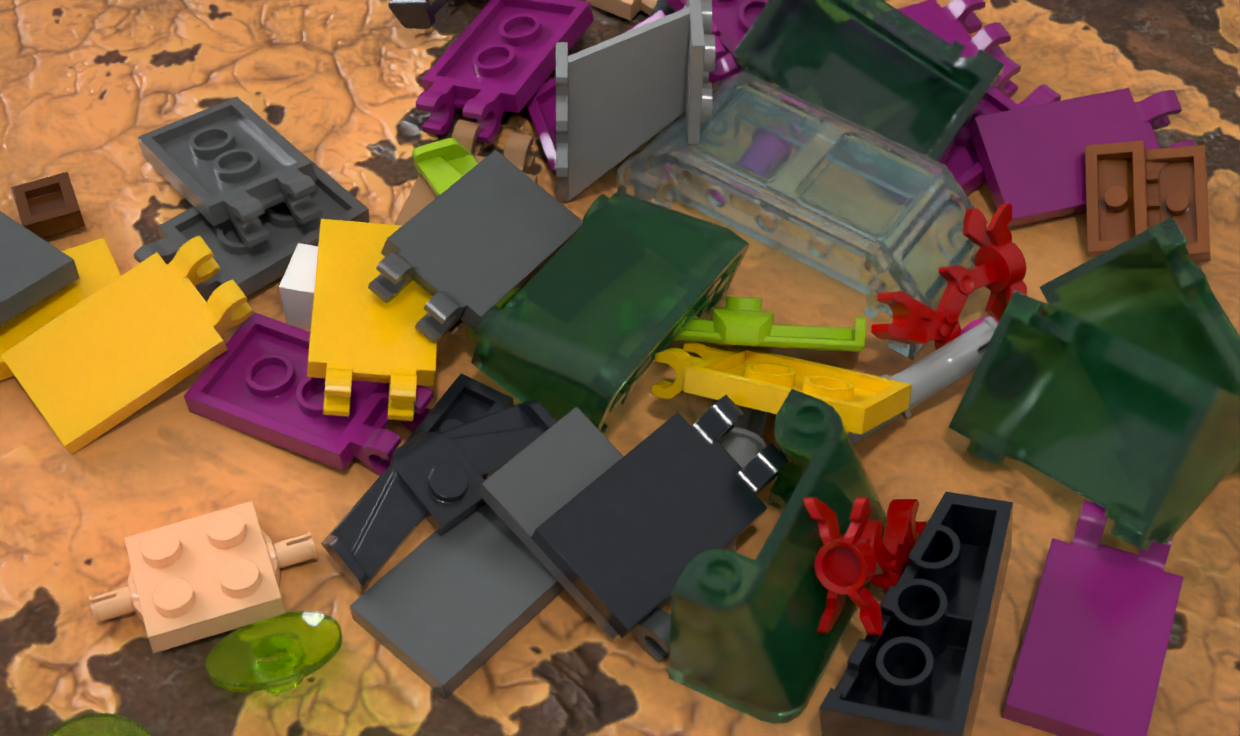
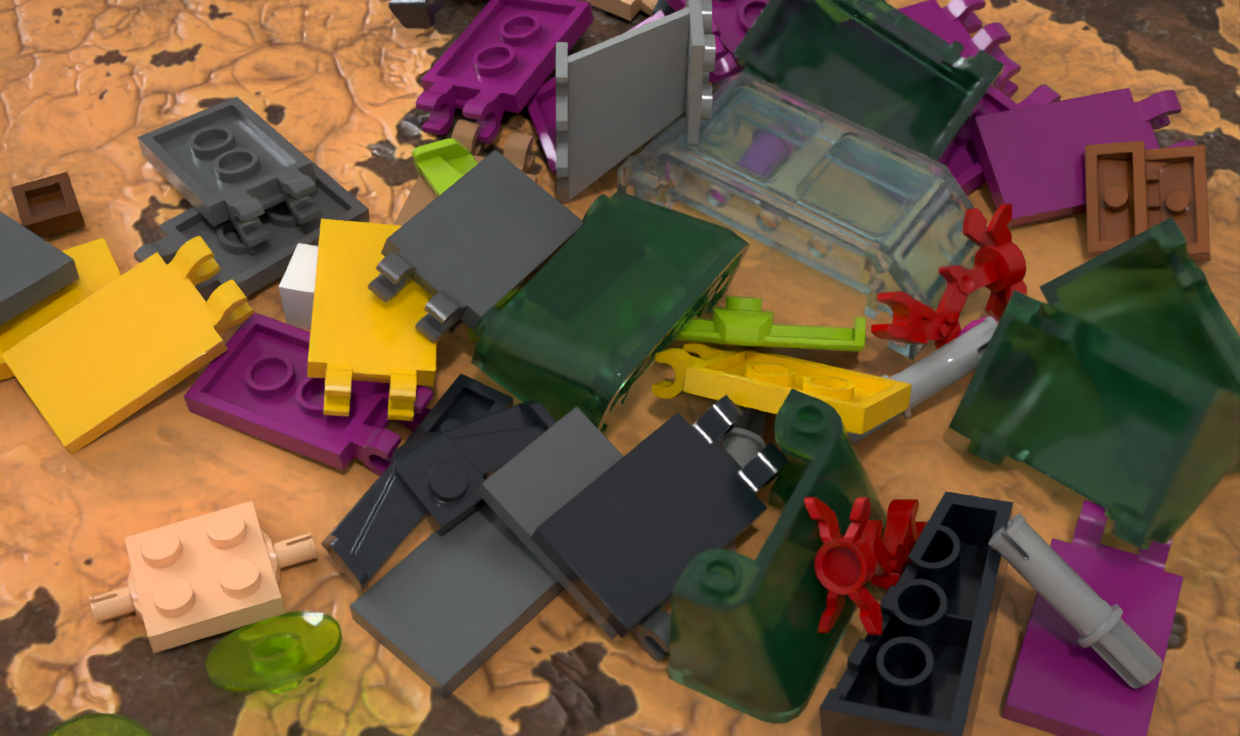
none -> light grey axle [988,514,1163,689]

